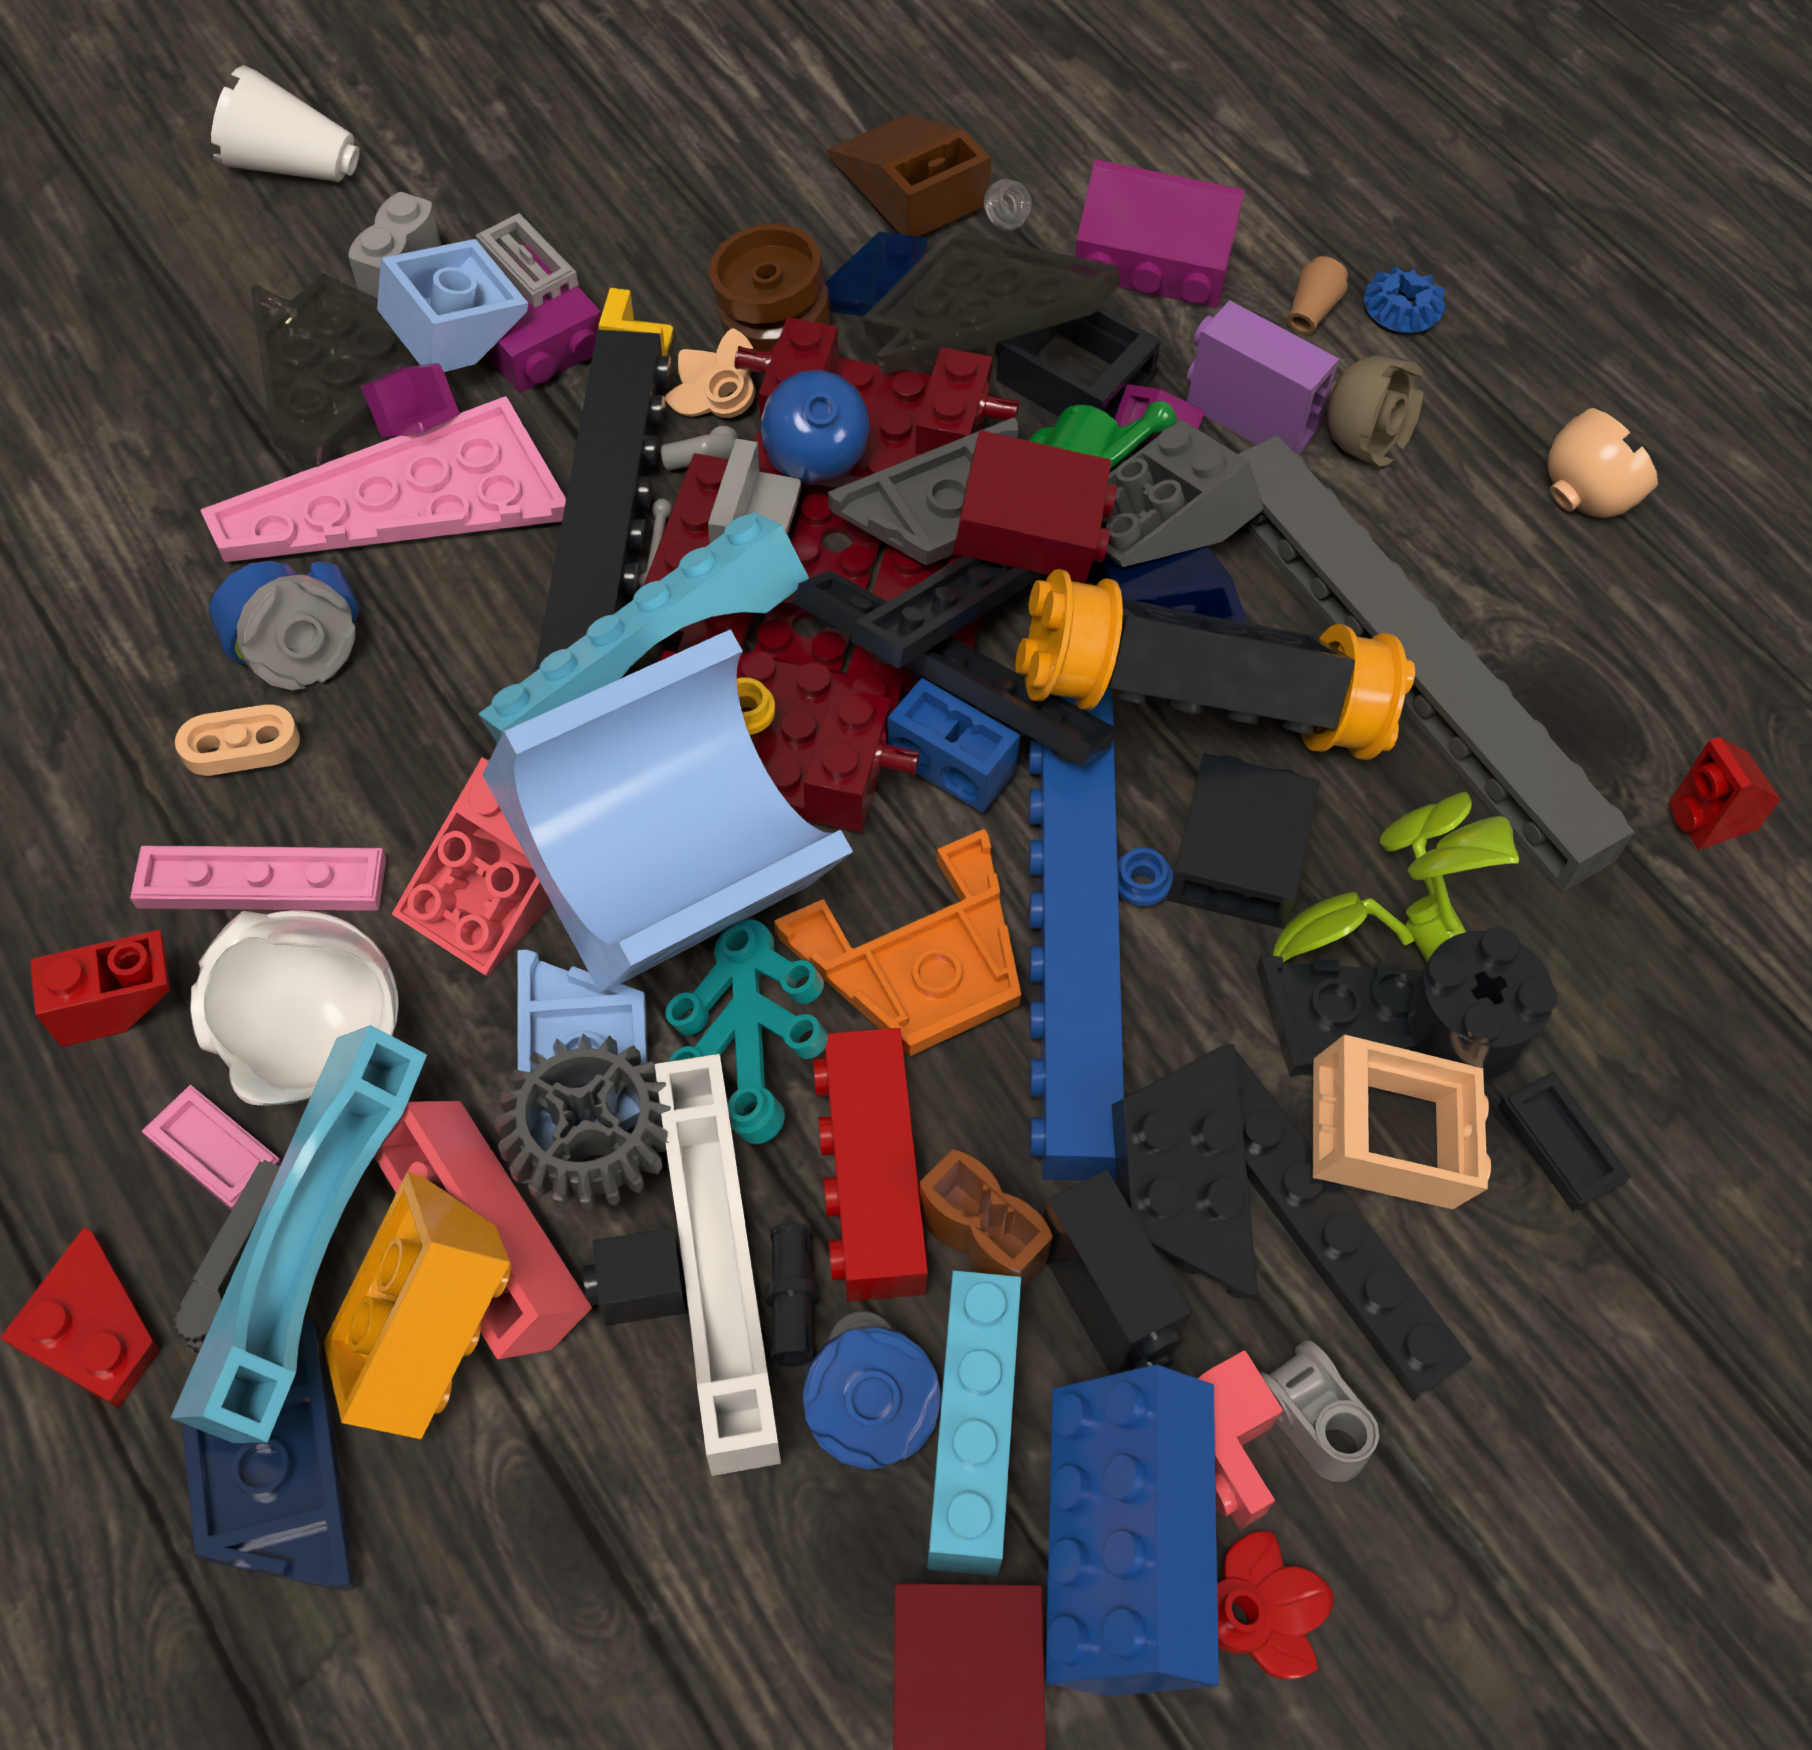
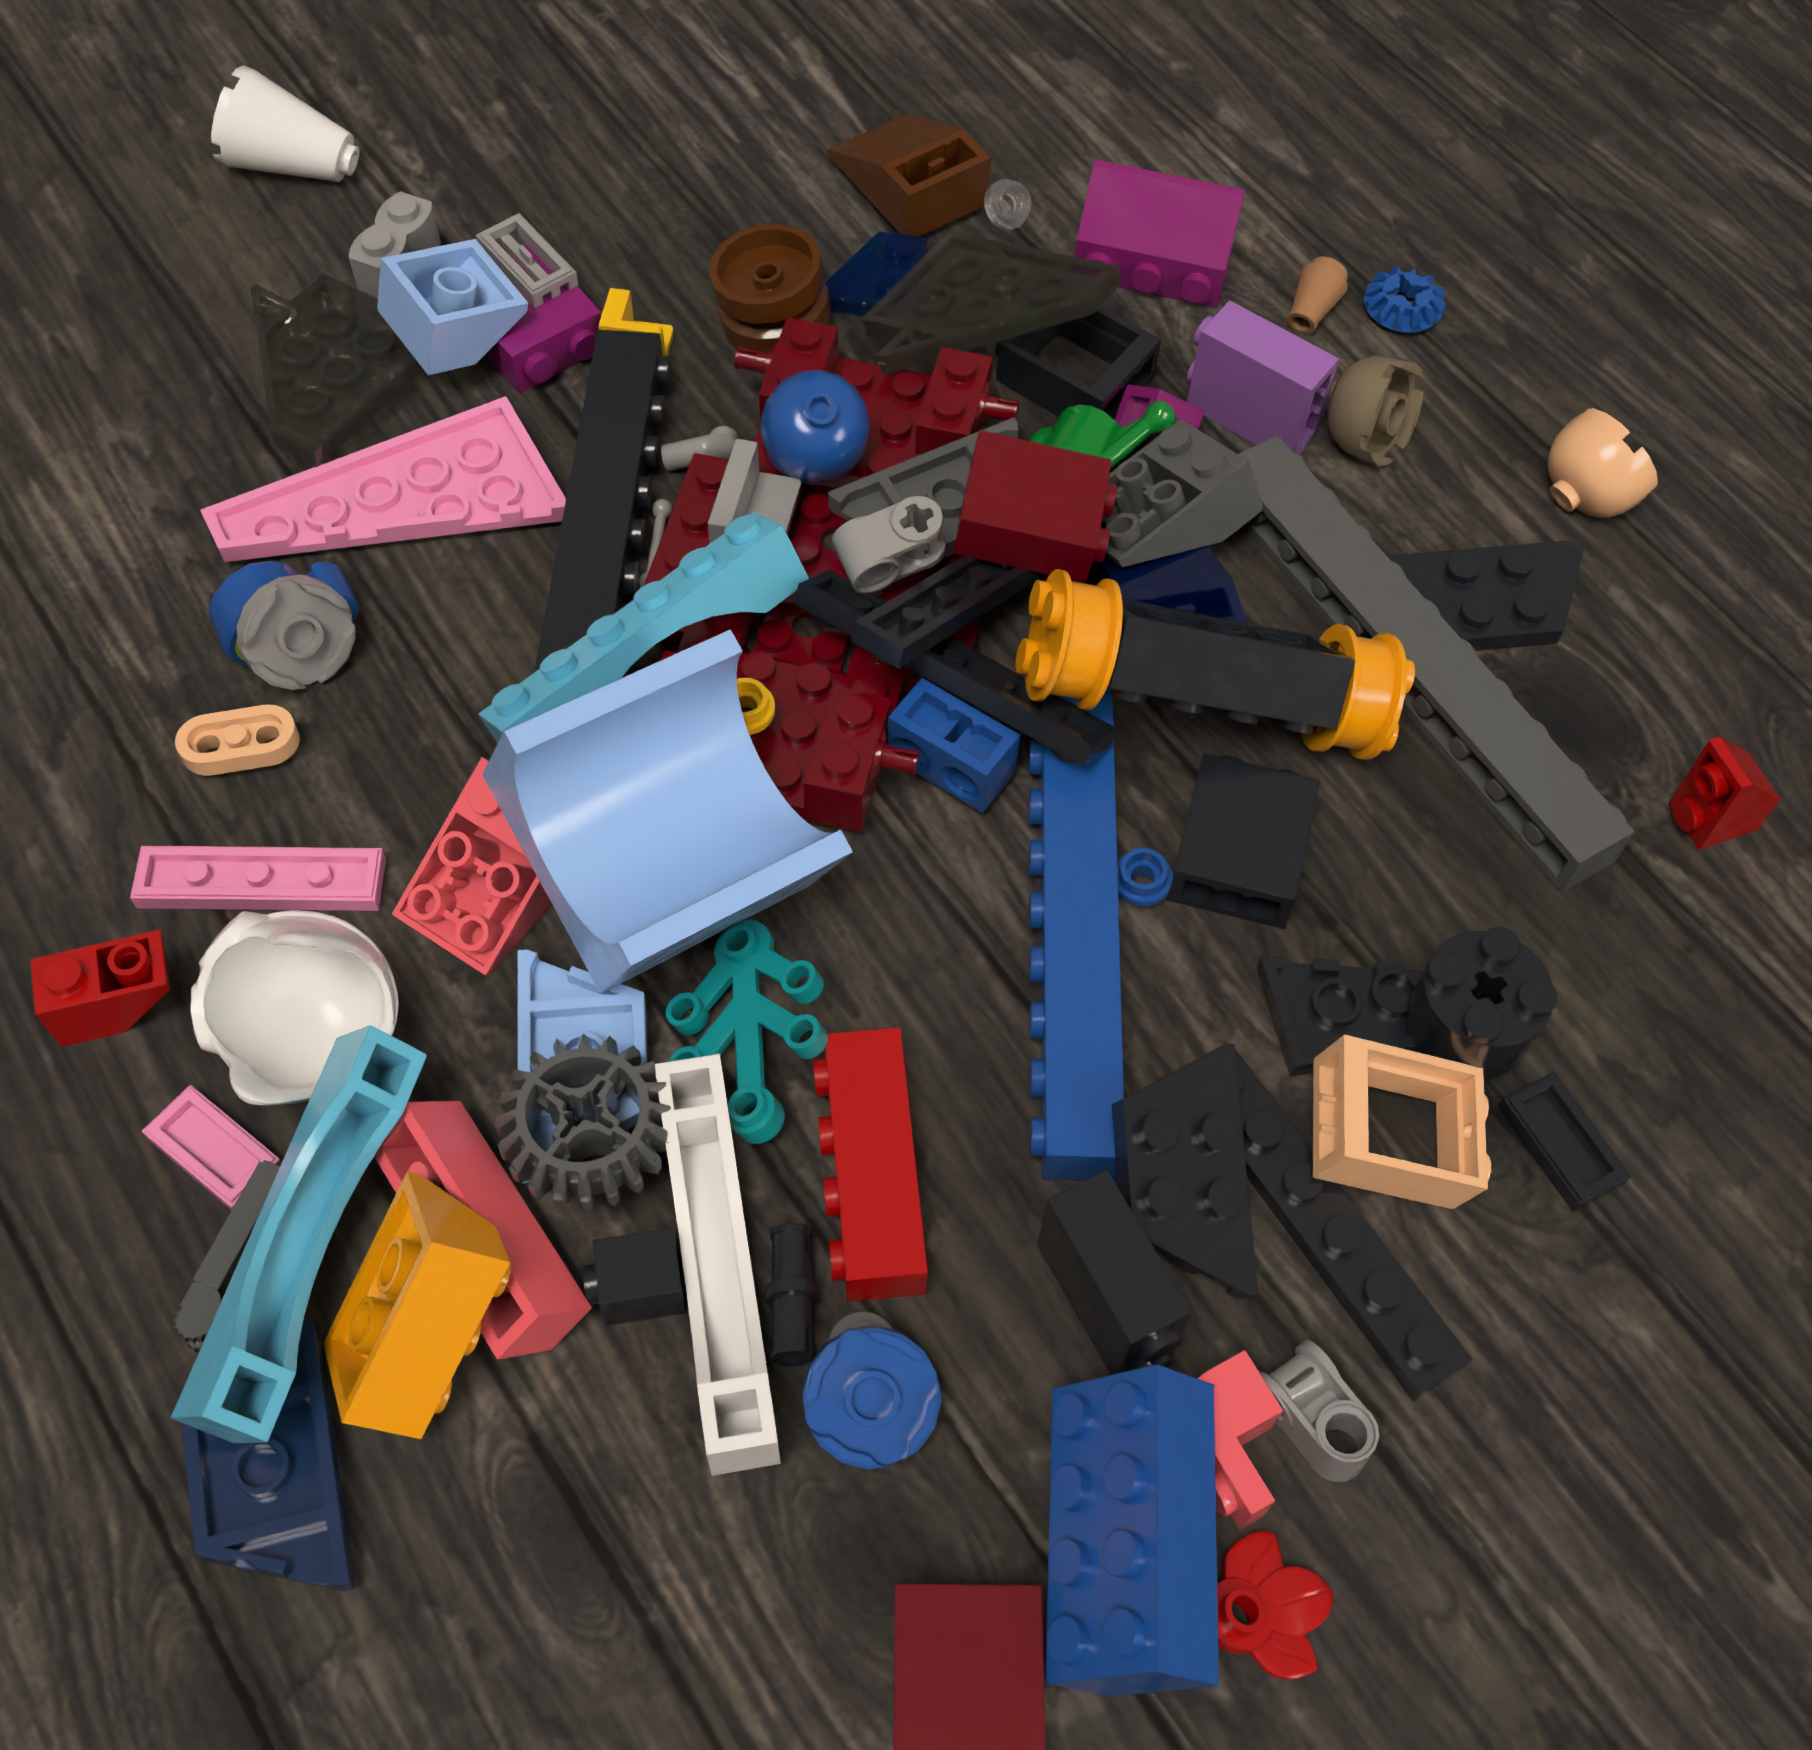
red wing [0,1228,161,1409] -> none
magenta panel [361,363,459,437] -> none
light nougat plate [665,328,755,418] -> none
orange wing [774,829,1021,1056] -> none
dark orange brick [919,1149,1053,1292] -> none
medium azure brick [927,1270,1021,1576] -> none
lime plant [1273,792,1519,963] -> none
none -> light grey piece [831,496,946,594]
none -> black wing [1387,539,1585,651]

